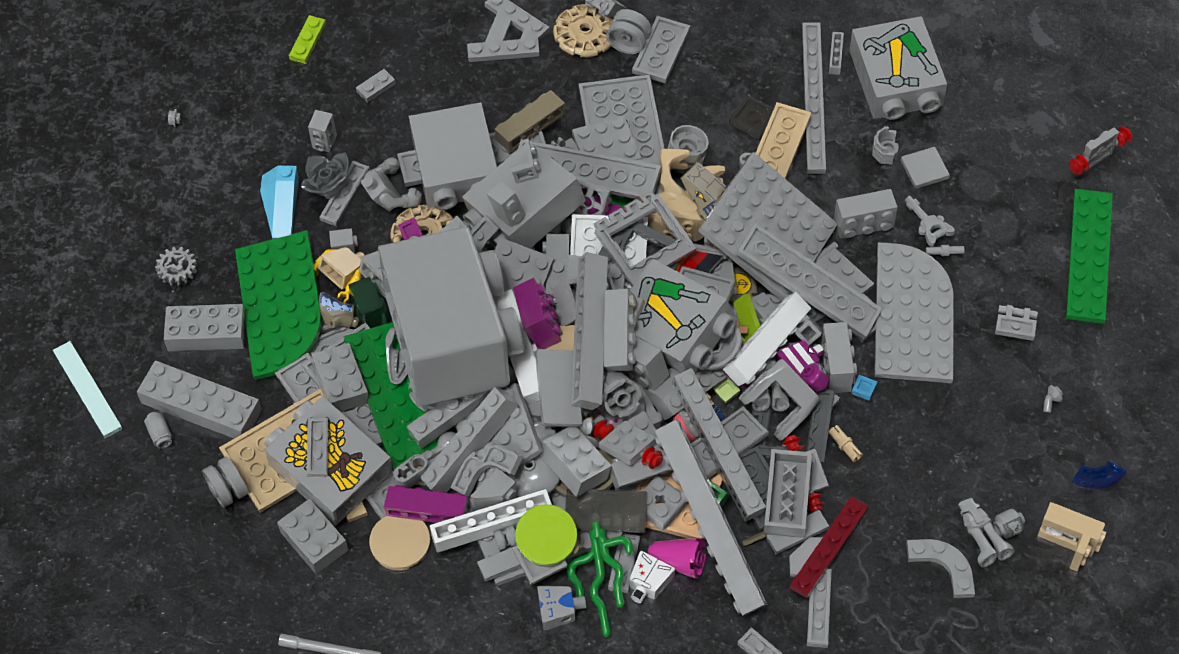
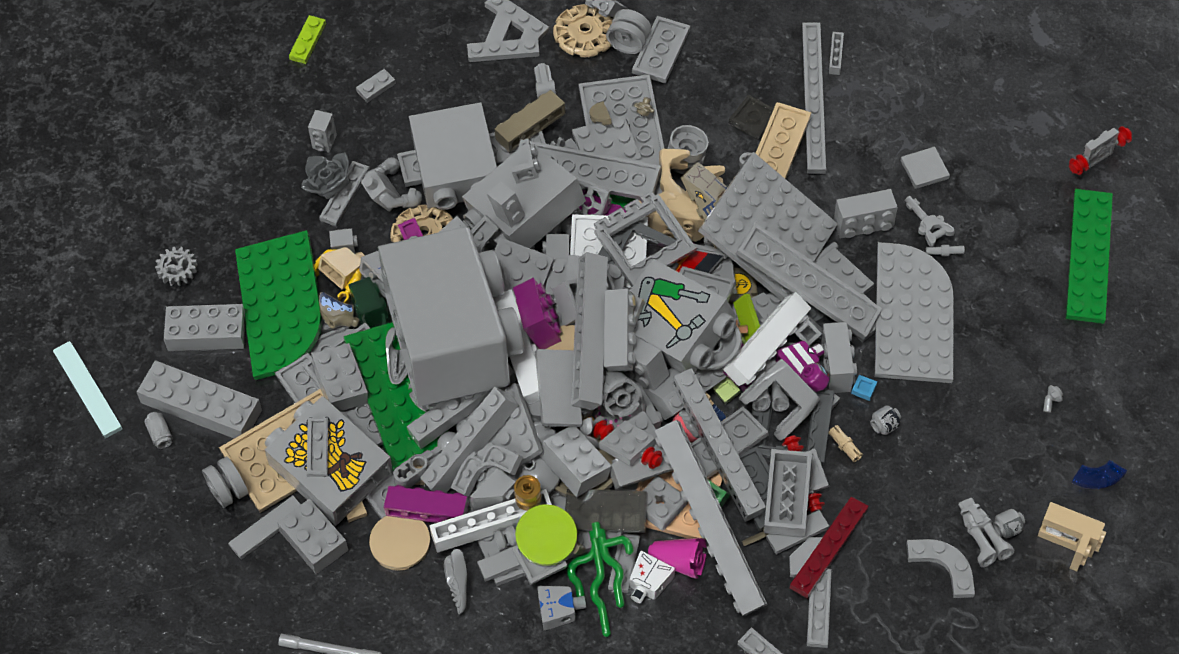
light grey plate [168,109,181,127] -> none
medium azure wedge [260,166,299,239] -> none
light grey brick [850,16,947,120] -> none
light grey hair [872,127,898,165] -> none
light grey plate [995,305,1038,341] -> none
none -> light grey tile [228,496,301,559]
none -> light grey animal [444,549,467,614]
none -> pearl gold wheel [514,475,541,511]
none -> light grey piece [534,63,556,98]
none -> dark tan tile [589,101,612,125]
none -> dark tan plant [634,97,655,117]
none -> light grey head [871,406,901,435]

